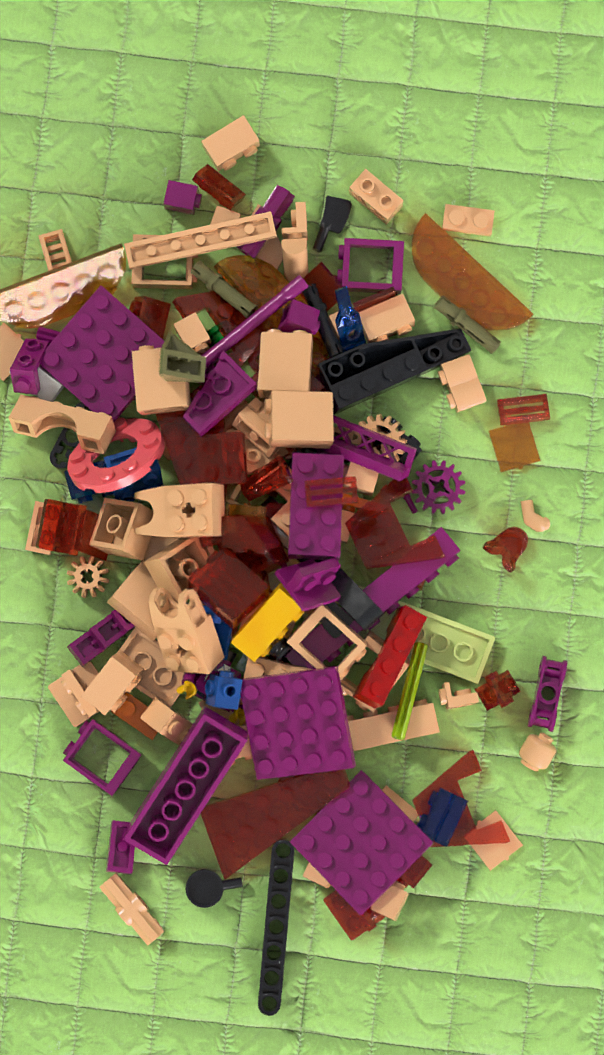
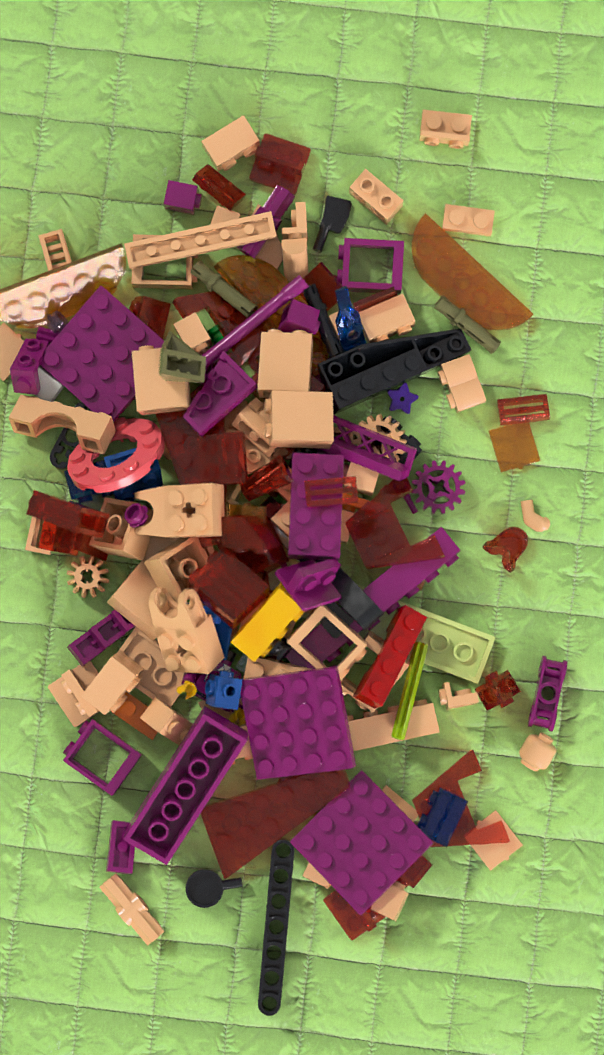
none -> clear red brick [26,490,110,538]
none -> plate [46,310,68,333]
none -> magenta plate [125,503,148,528]
none -> clear red bracket [249,133,311,195]
none -> dark purple plate [387,382,419,414]
none -> light nougat bracket [419,109,472,149]

